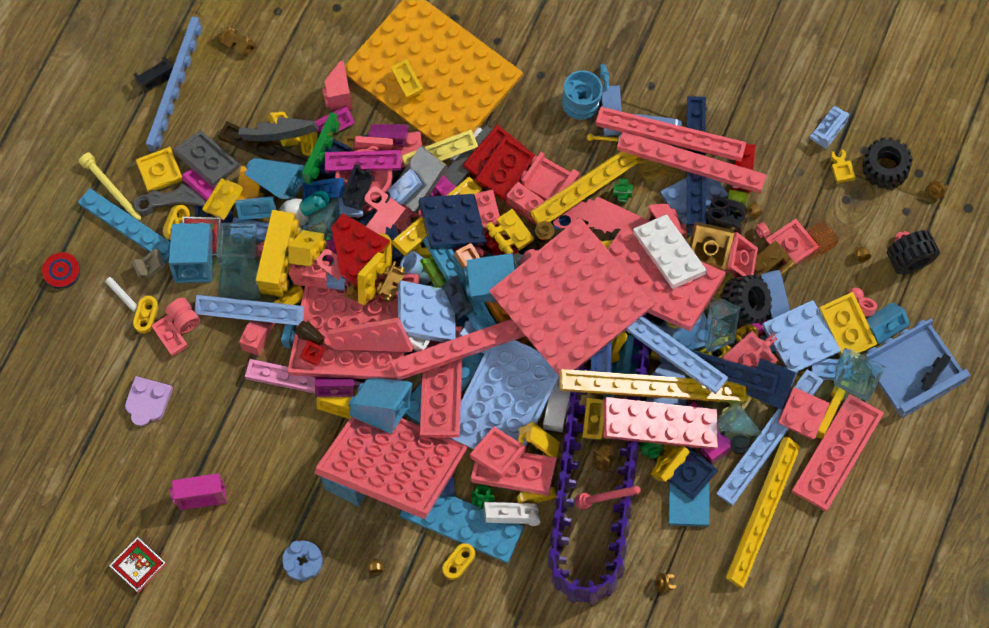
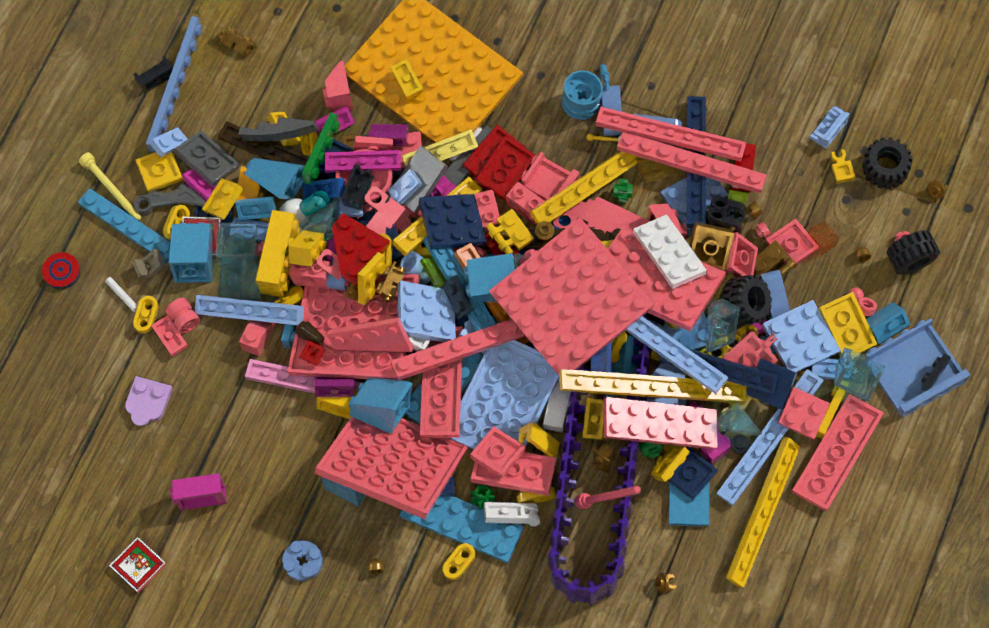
none -> light blue plate [149,127,187,157]

